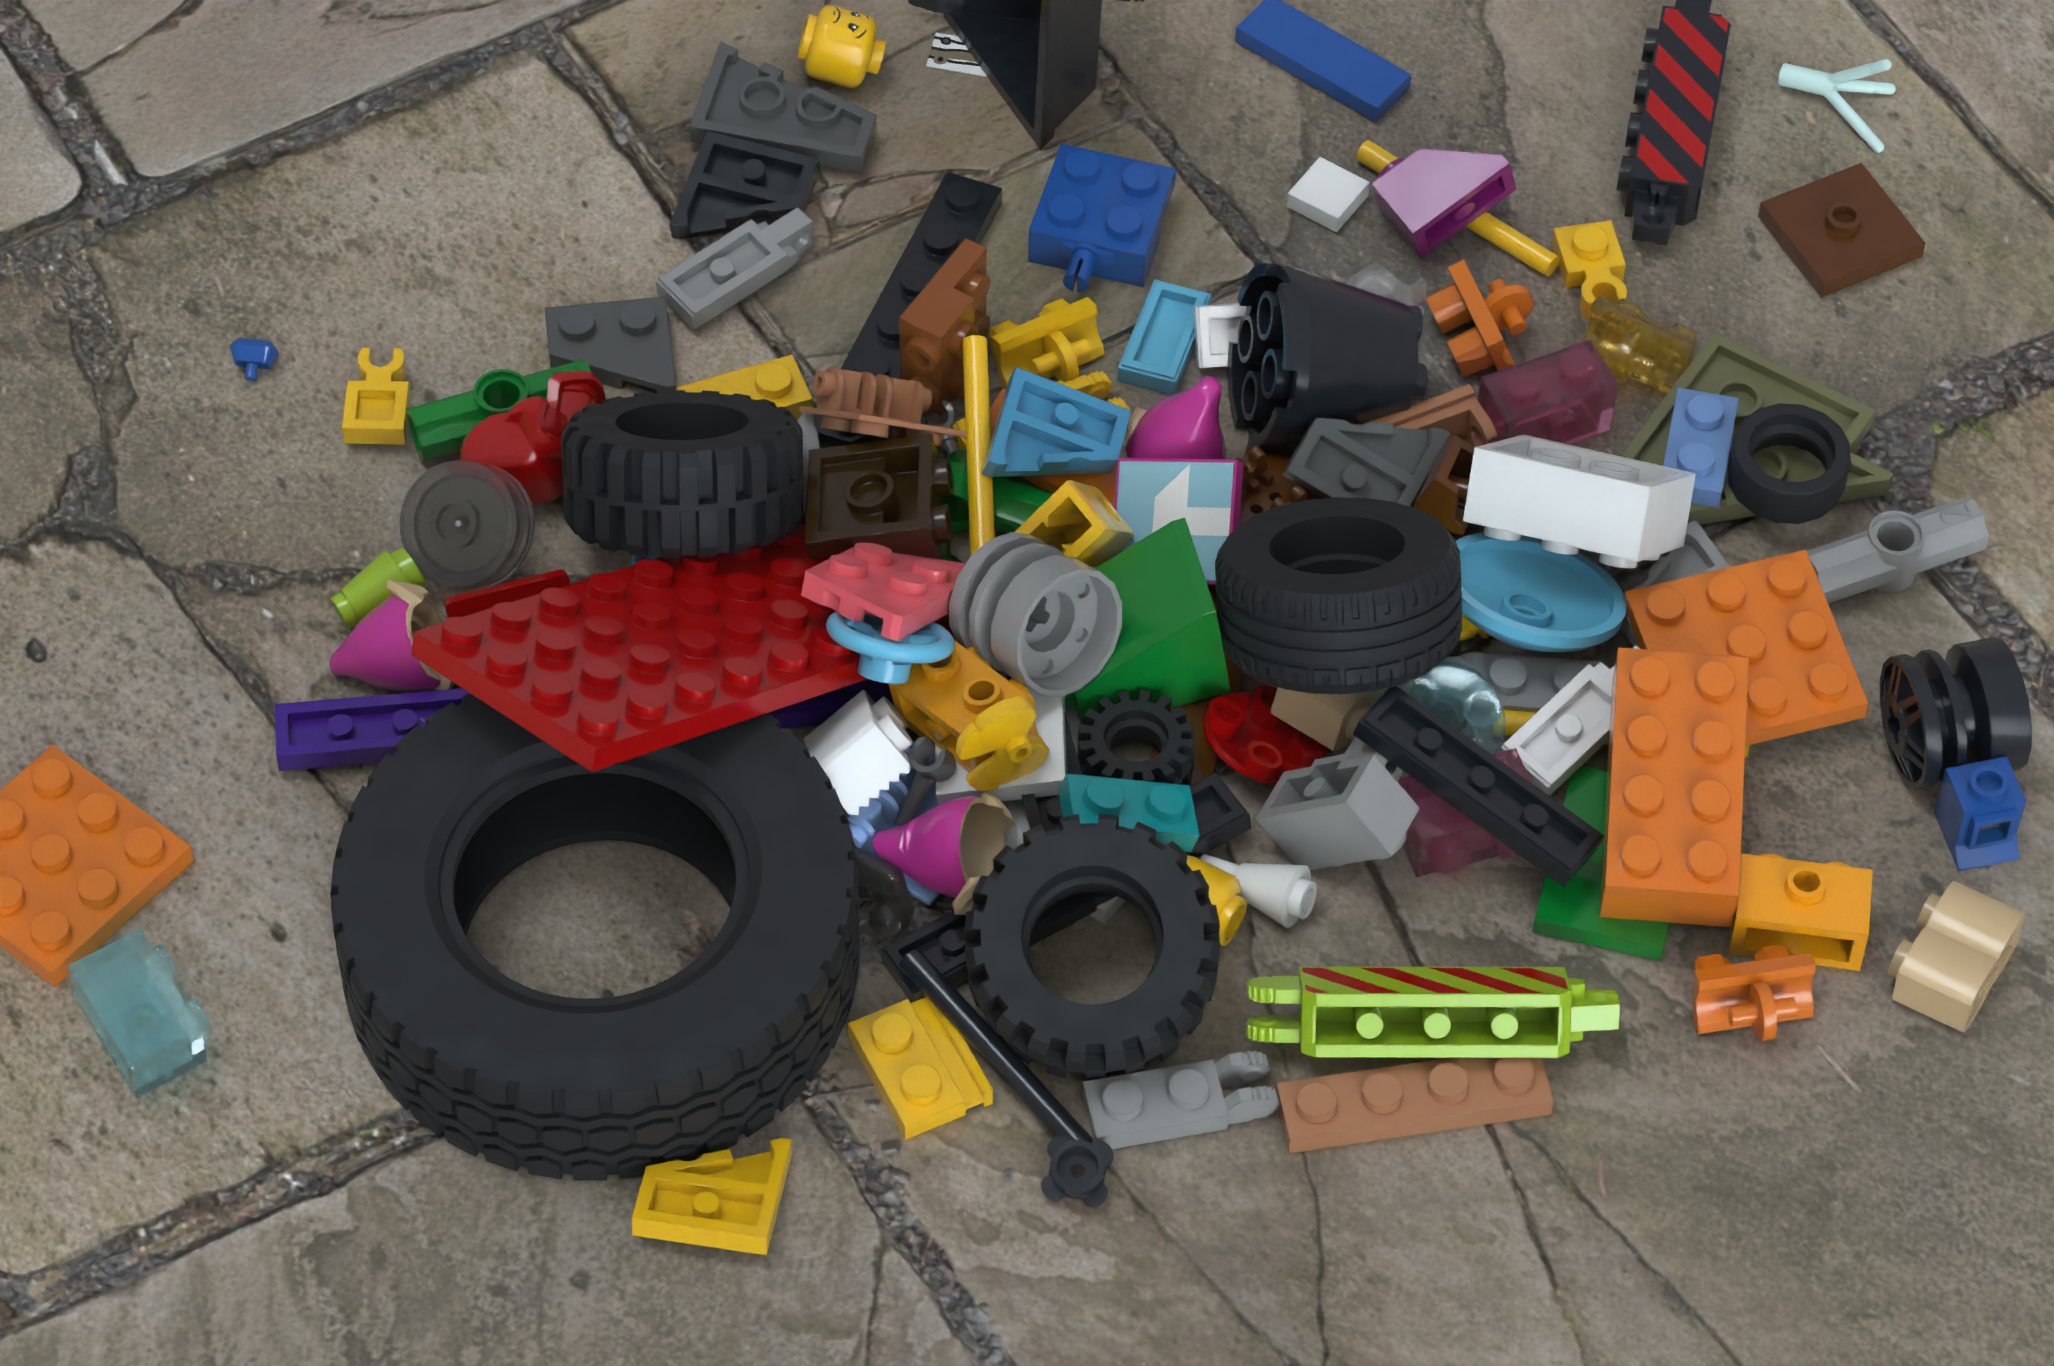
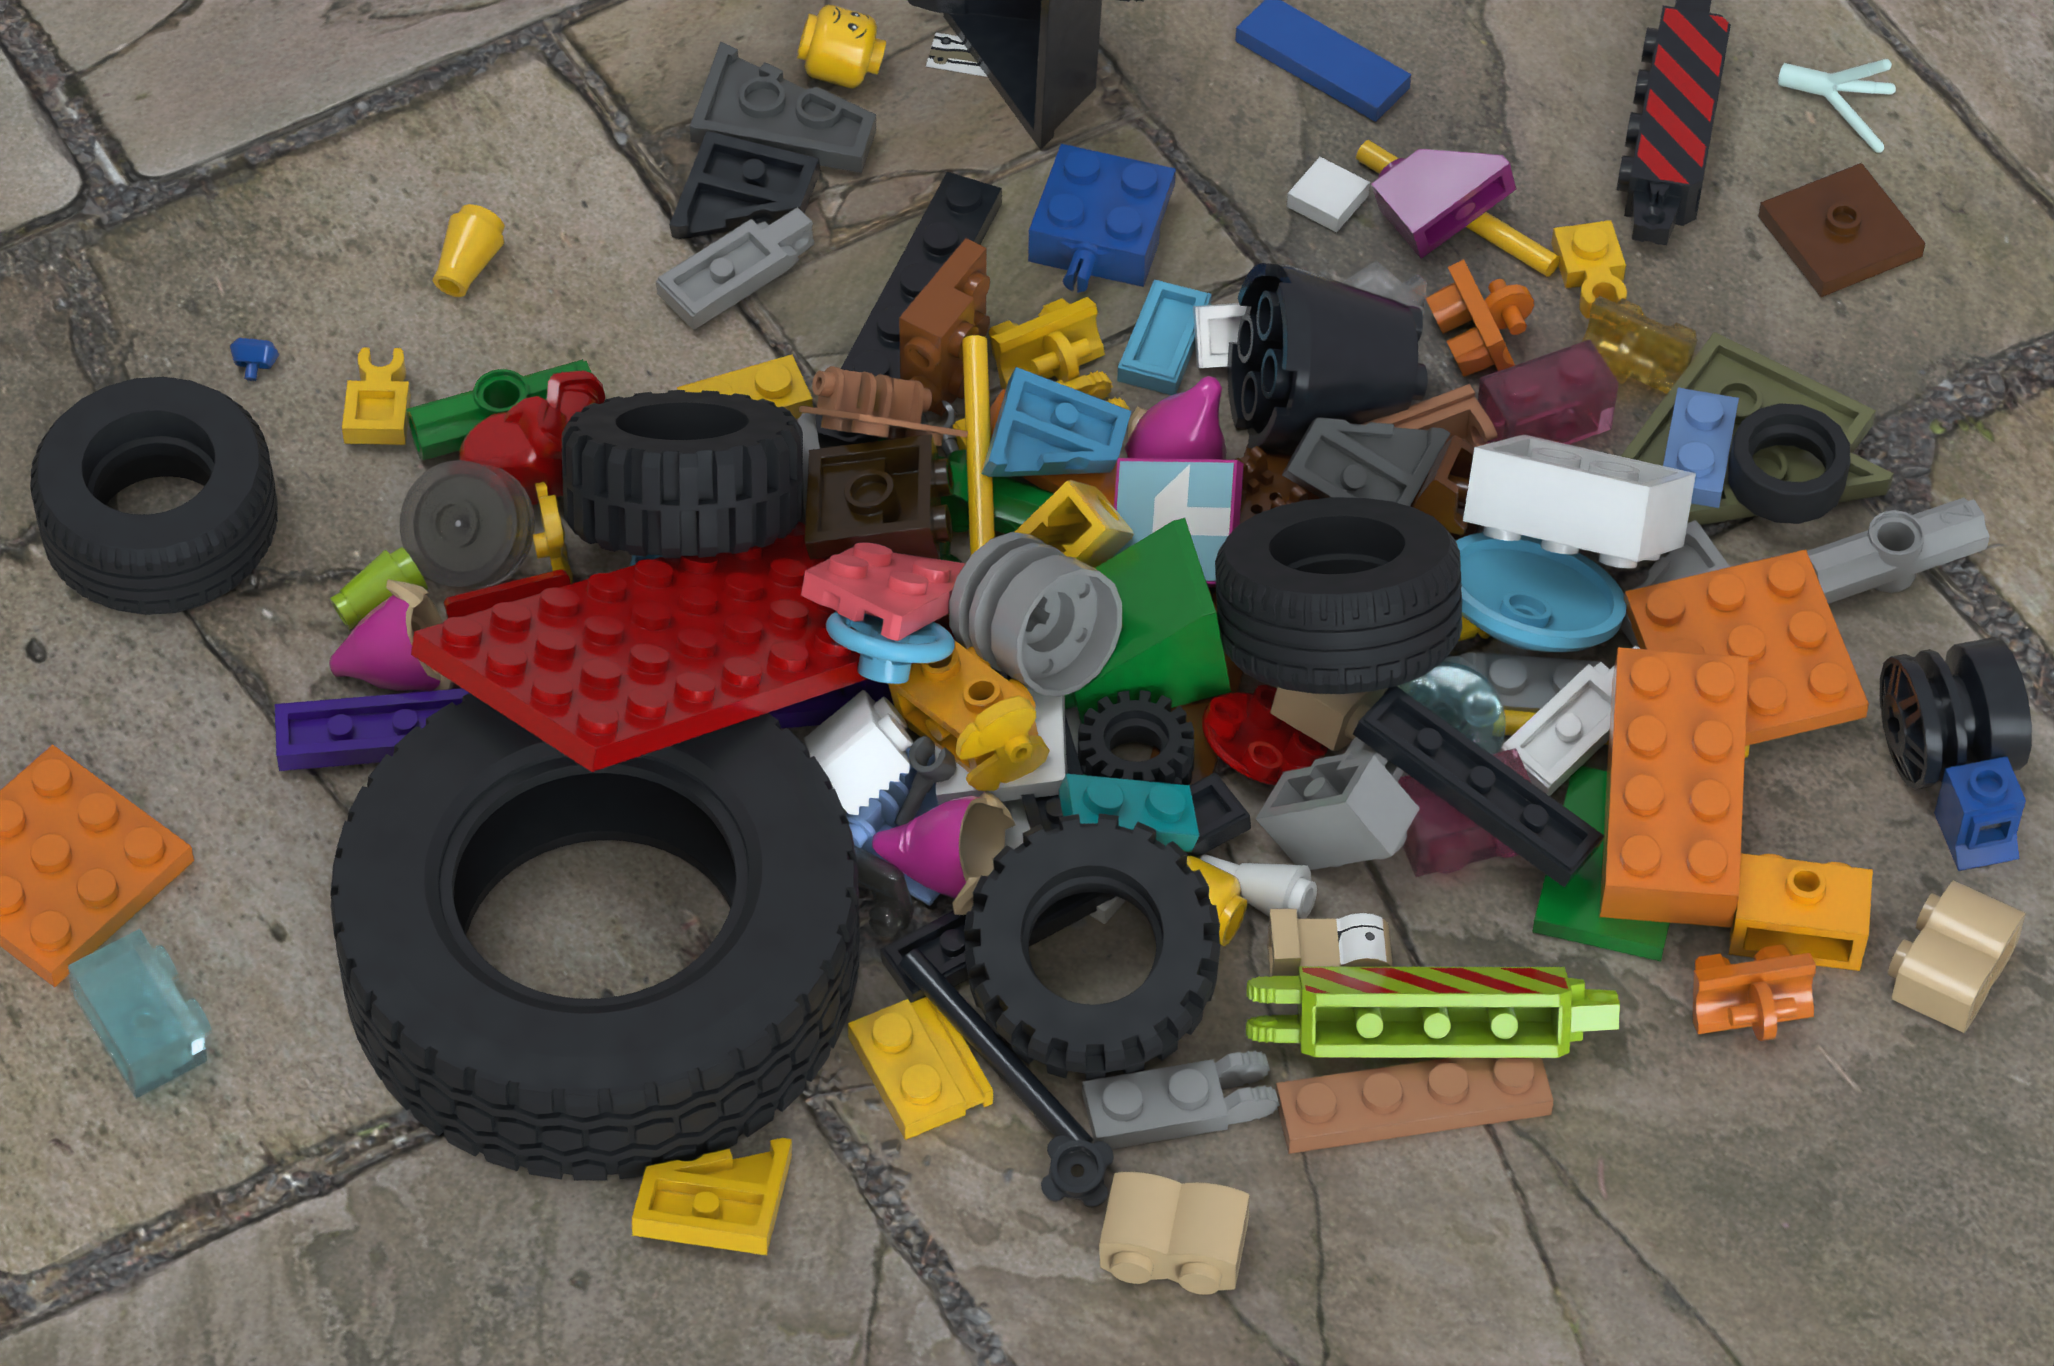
dark grey wing [545,296,676,393] -> none
none -> black tyre [30,377,278,615]
none -> yellow cone [433,204,505,297]
none -> yellow piece [532,482,573,584]
none -> tan brick [1099,1172,1250,1295]
none -> tan leg [1267,909,1393,977]

